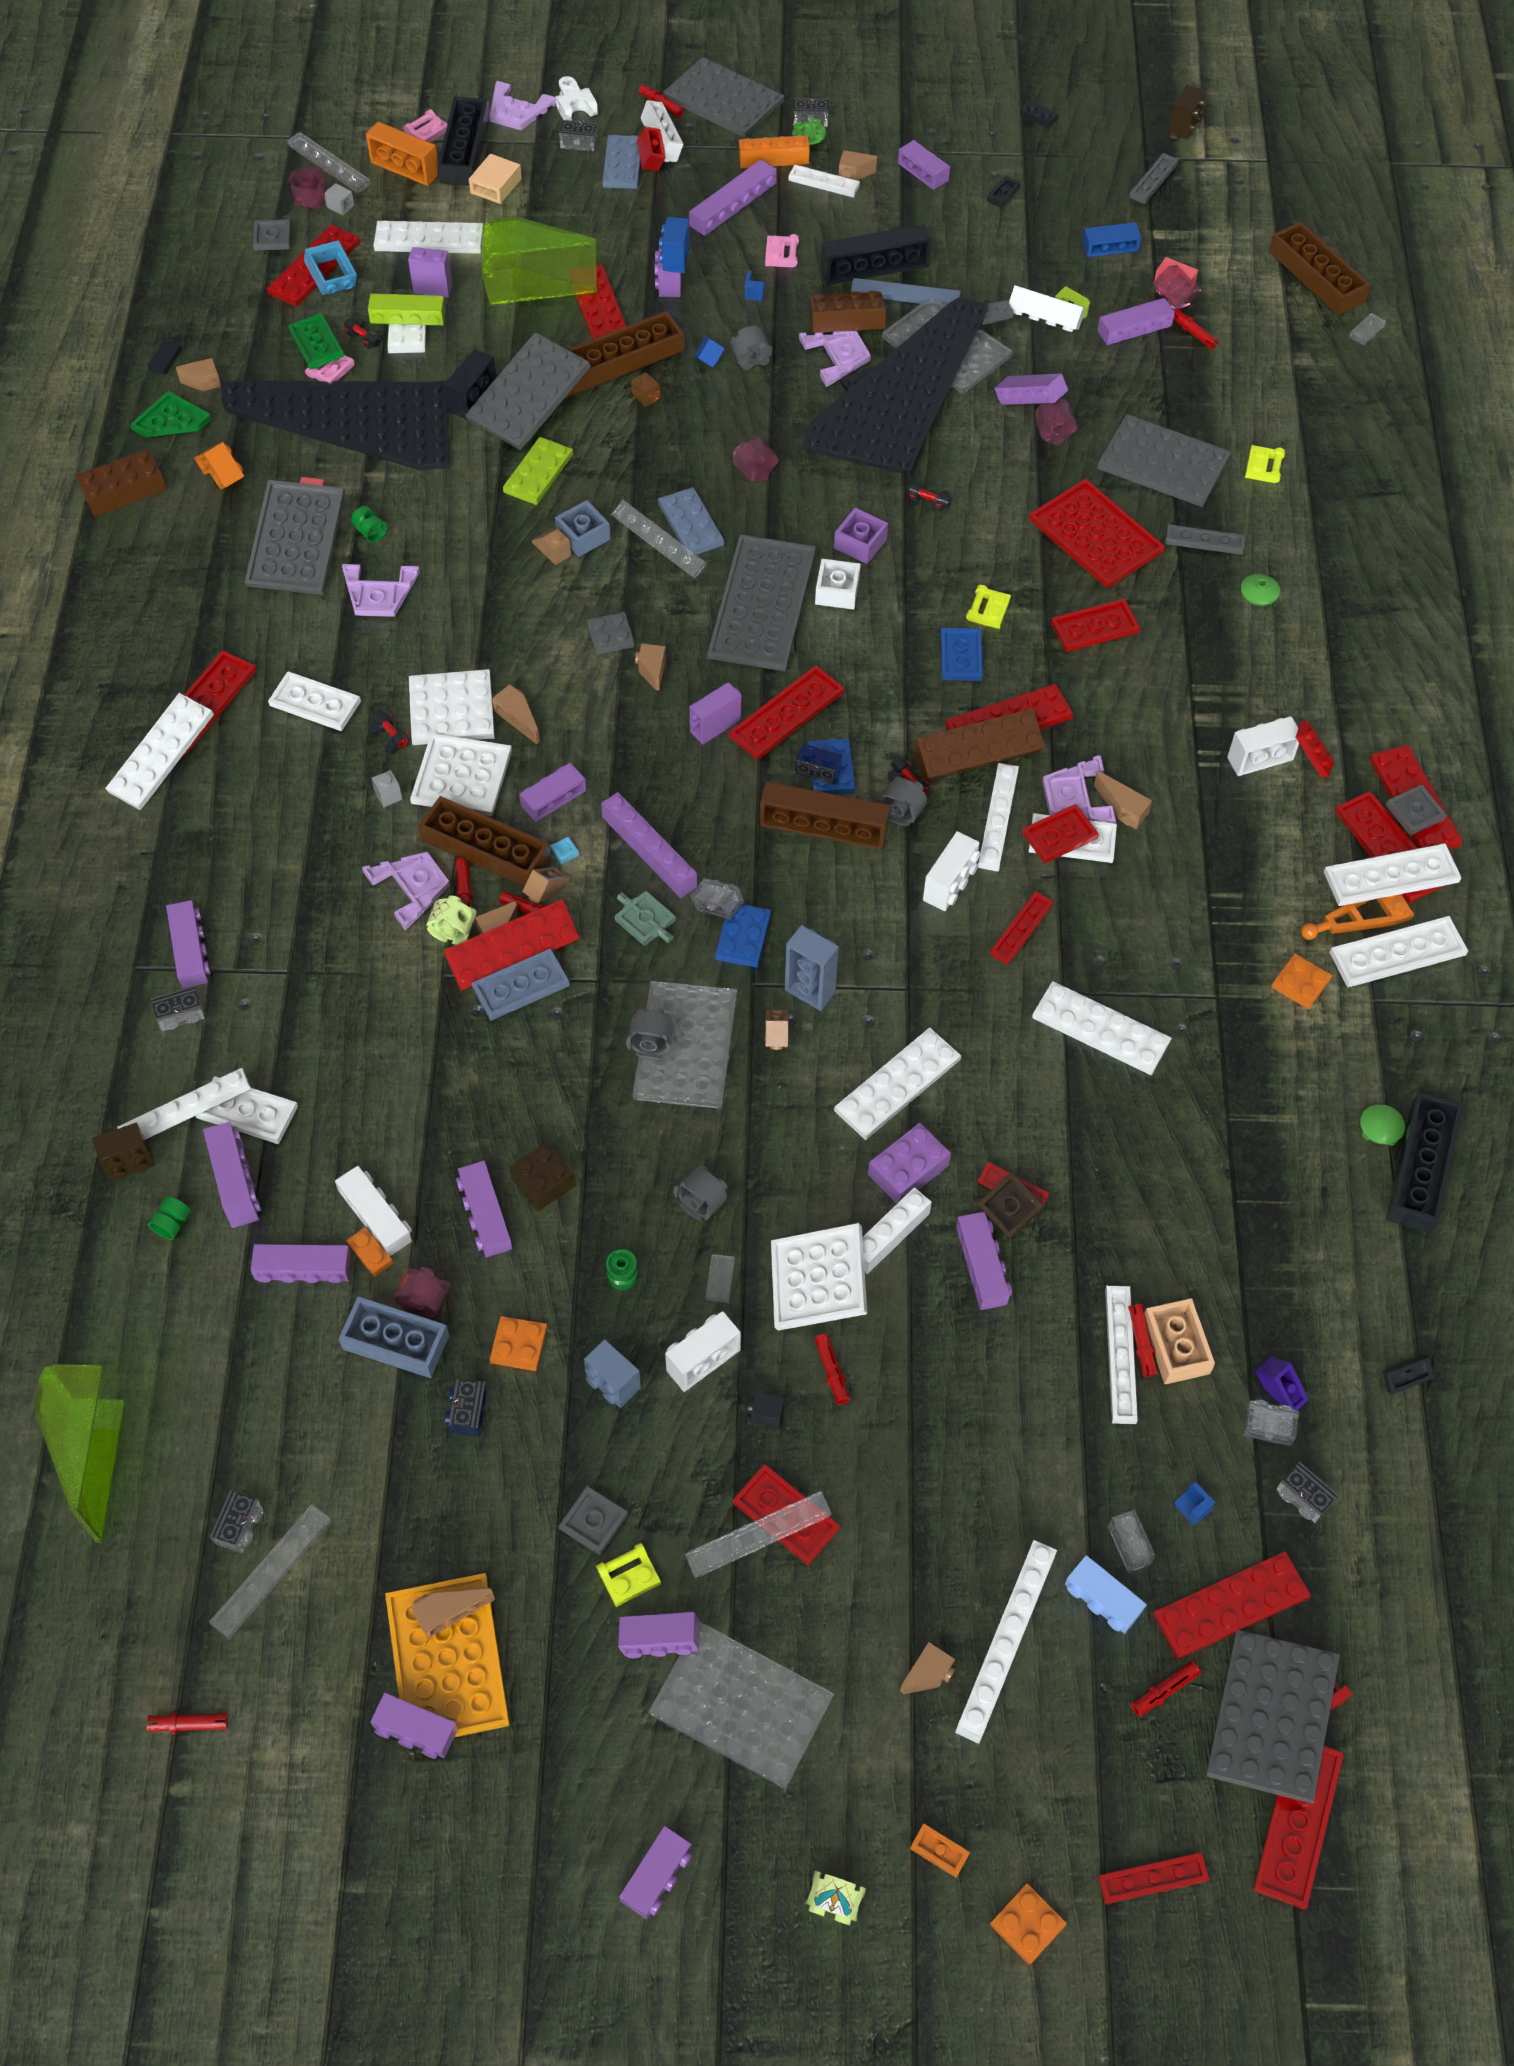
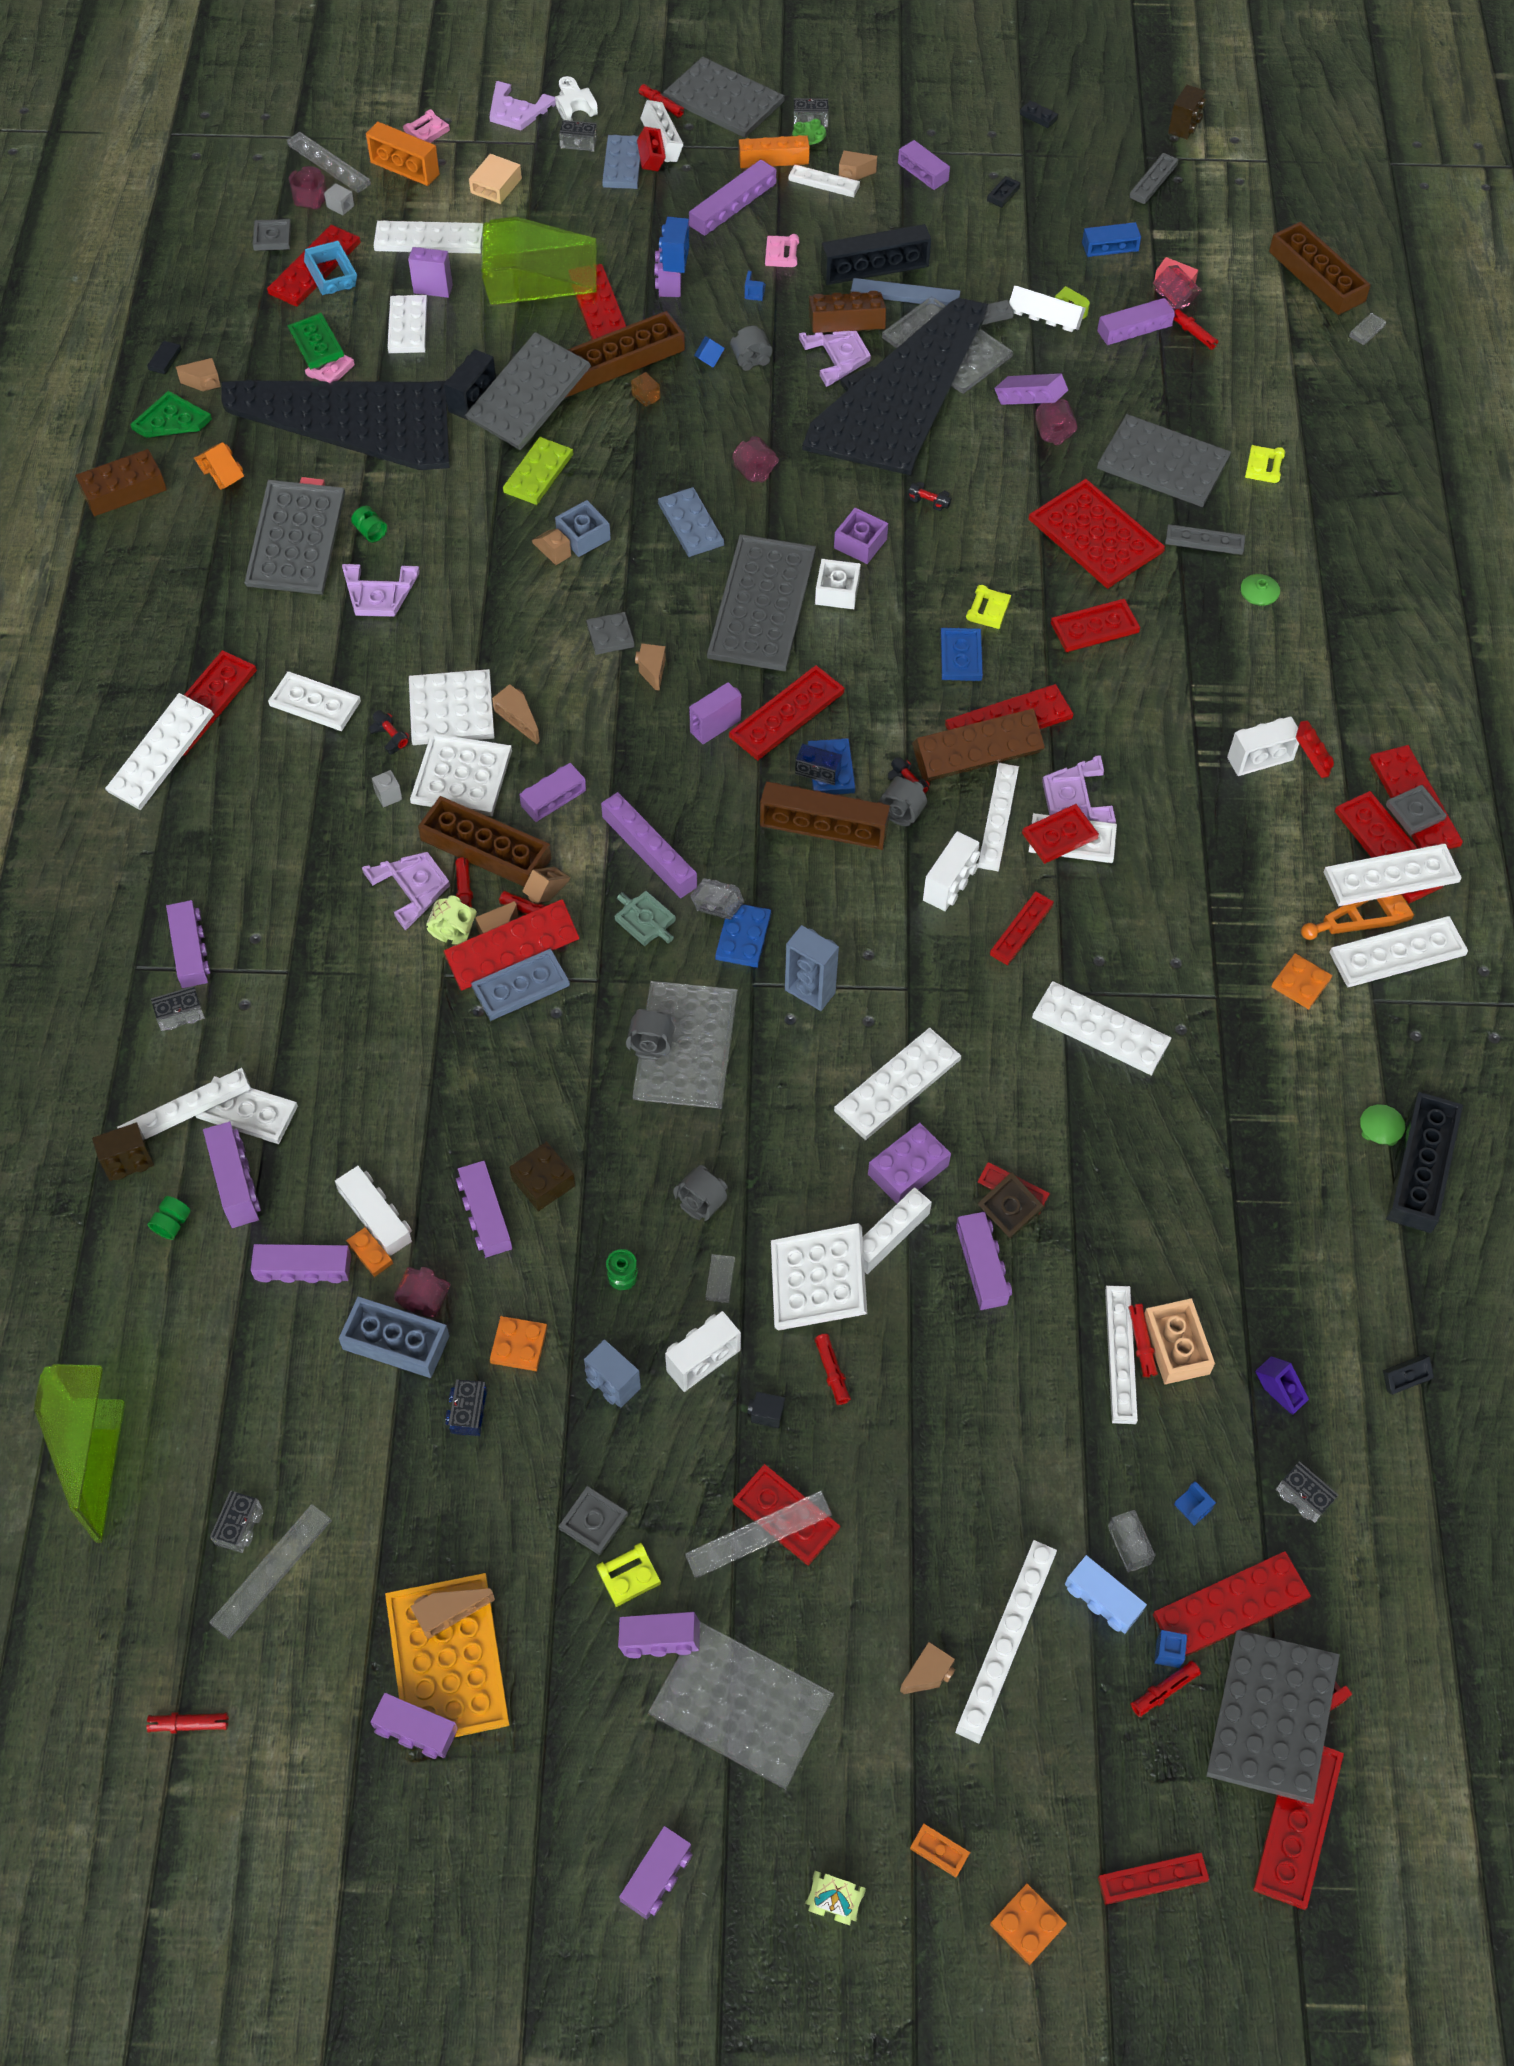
black piece [344,318,383,348] -> none
lime brick [368,294,445,325] -> none
black brick [437,97,490,185] -> none
medium azure tile [550,837,579,864] -> none
clear tile [611,500,707,579] -> none
slope [766,1010,788,1050] -> none
medium nougat slope [1094,771,1152,829] -> none
clear brick [1242,1400,1299,1446] -> none
none -> blue panel [1154,1630,1187,1668]

